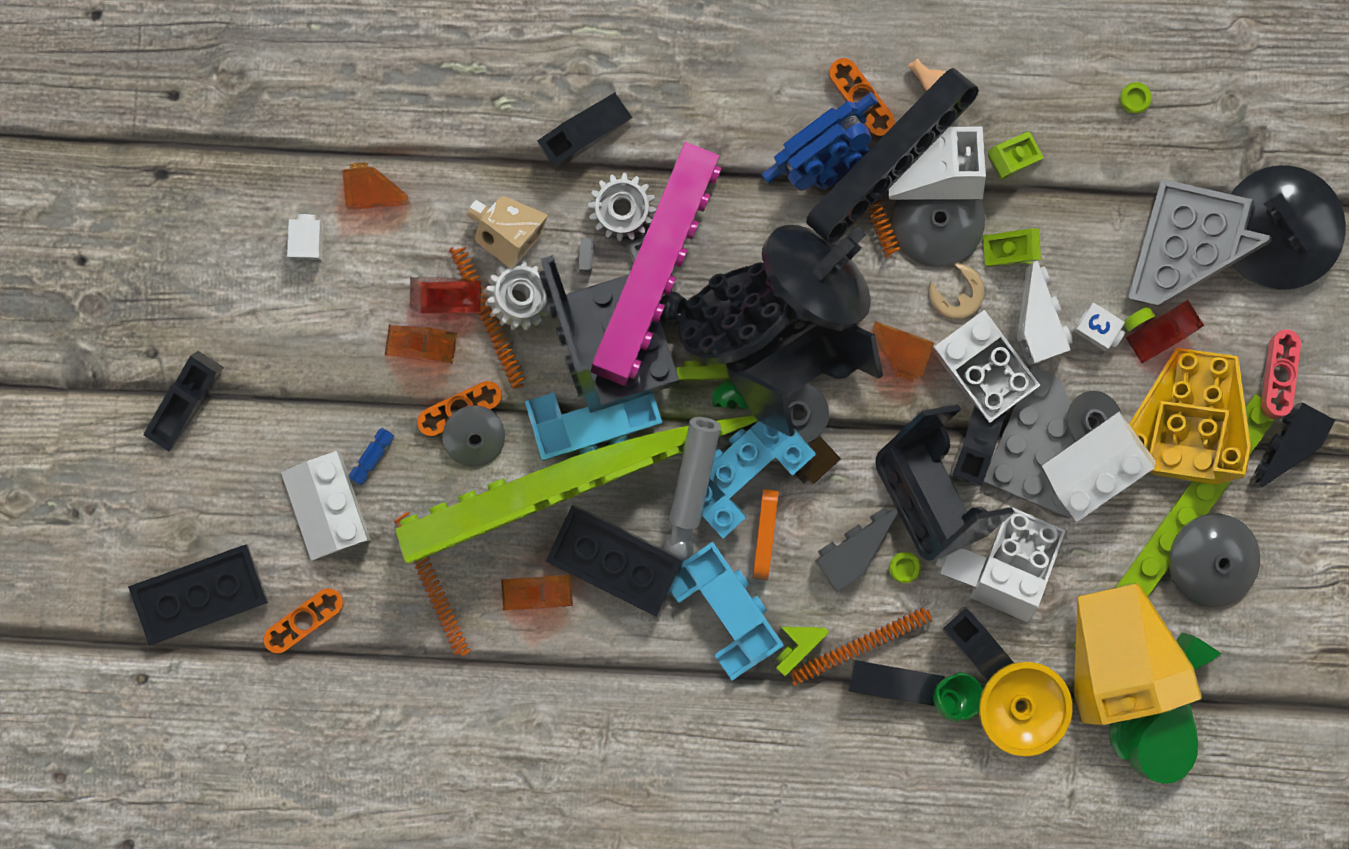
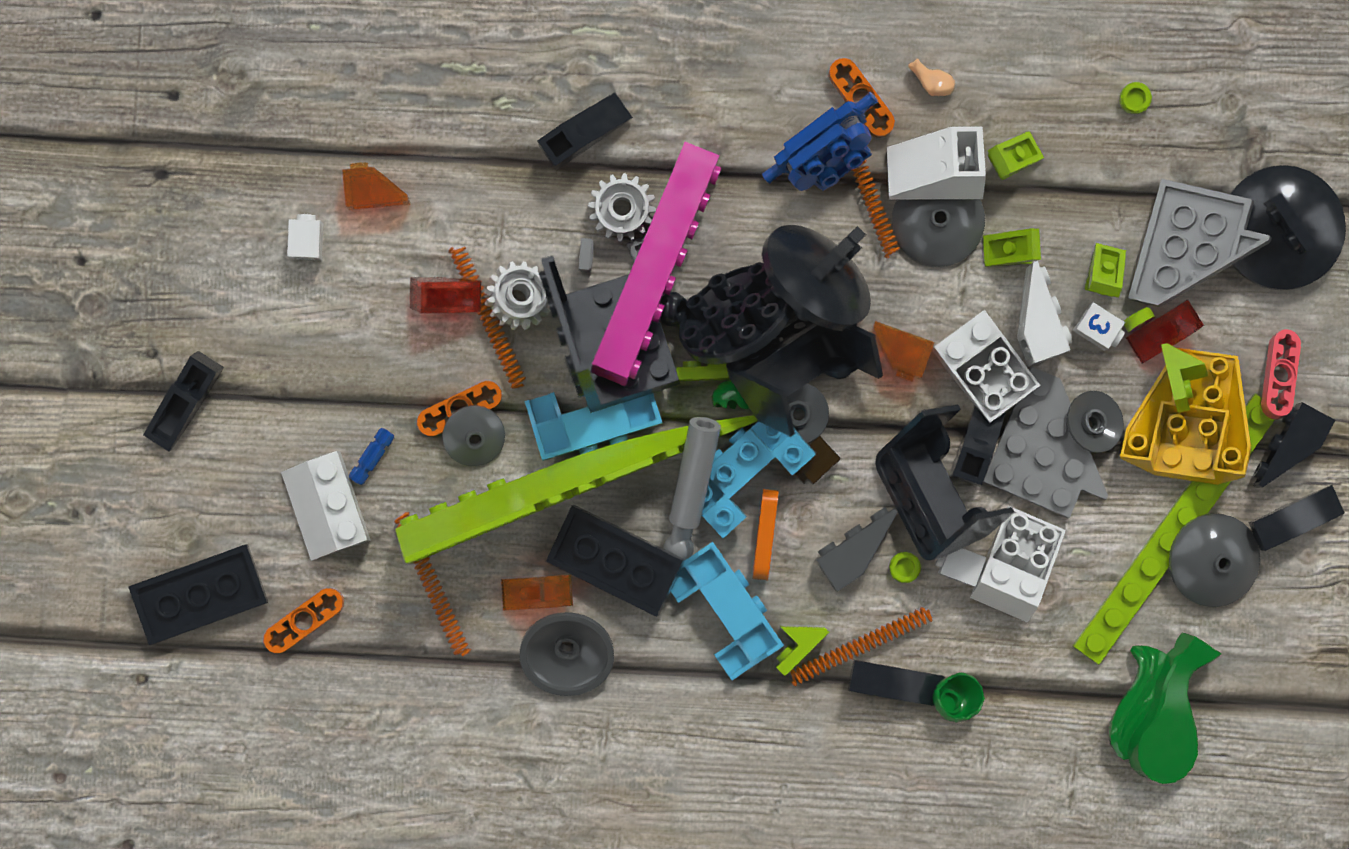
clear orange slope [384,325,457,364] -> none
tan torso [467,196,548,269] -> none
black beam [806,68,979,244] -> none
tan head [929,263,985,319] -> none
black slope [940,607,1014,681] -> none
yellow dish [979,661,1072,756] -> none
white slope [1042,412,1156,522] -> none
yellow wedge [1074,583,1202,725] -> none
none -> dark grey dish [520,612,614,696]
none -> lime slope [1085,243,1126,298]
none -> lime slope [1161,343,1208,413]
none -> black slope [1248,485,1345,551]

